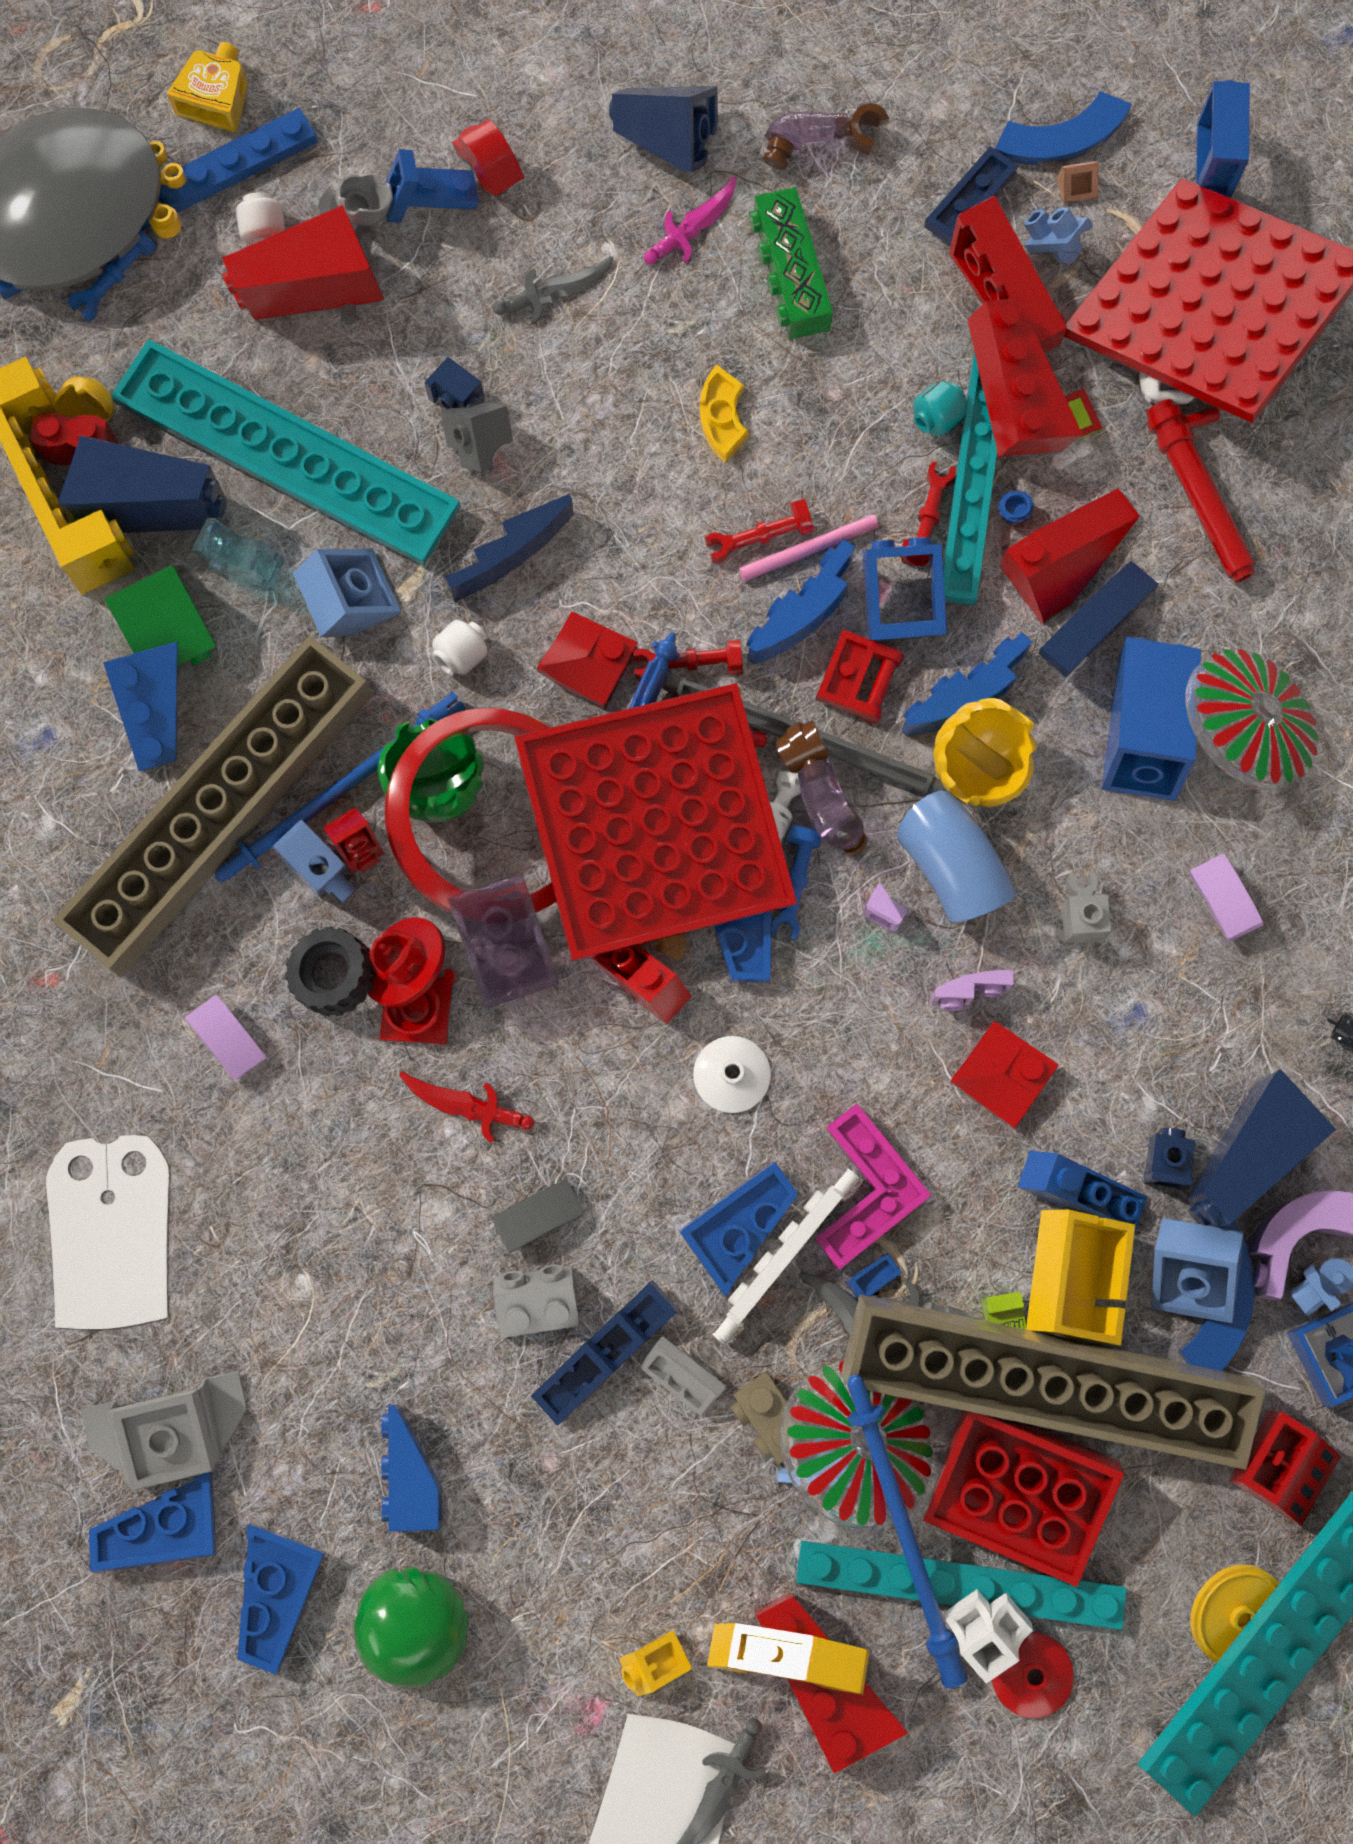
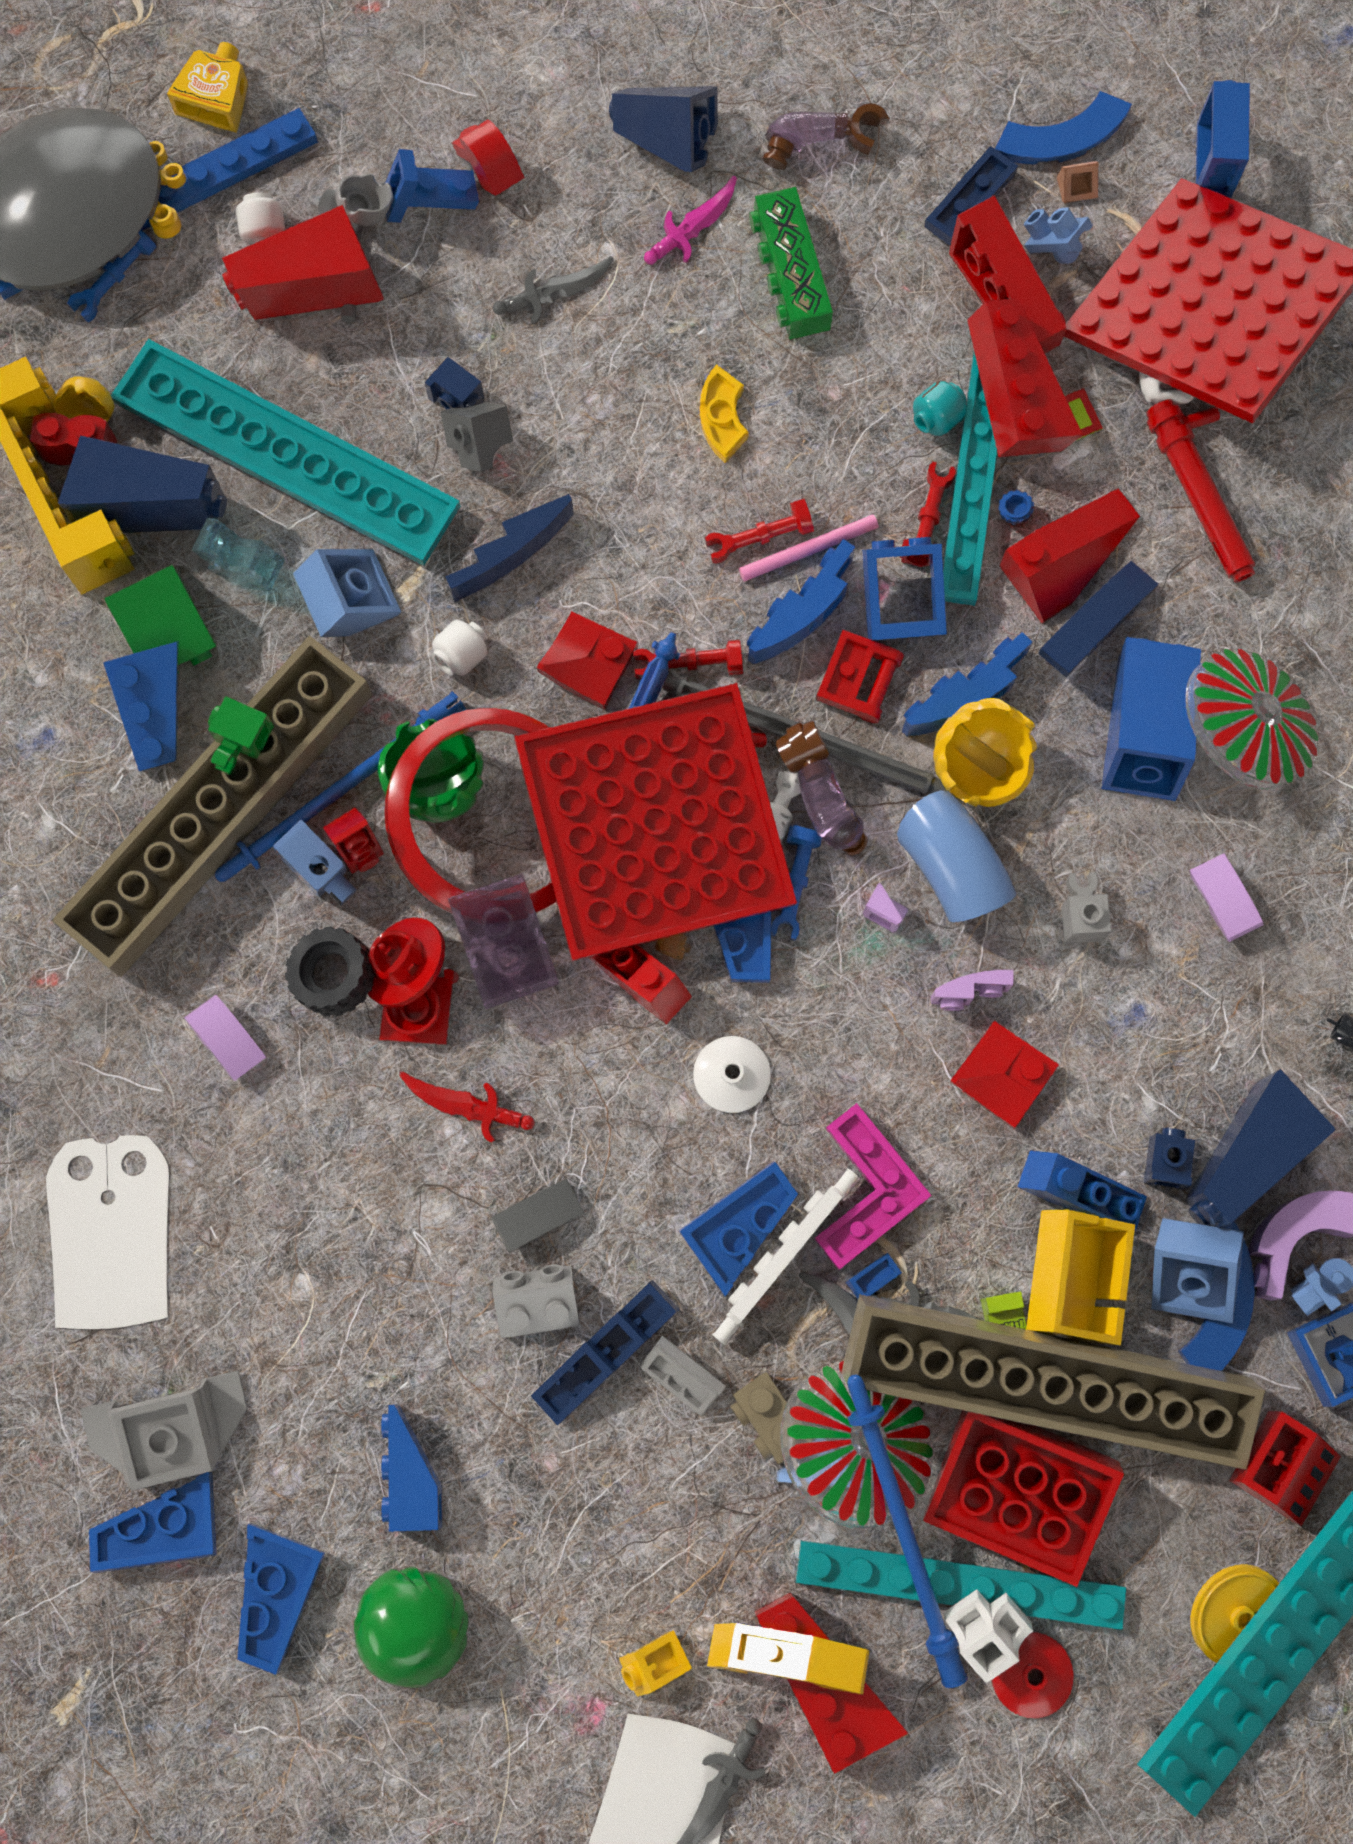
none -> green brick [208,696,274,775]

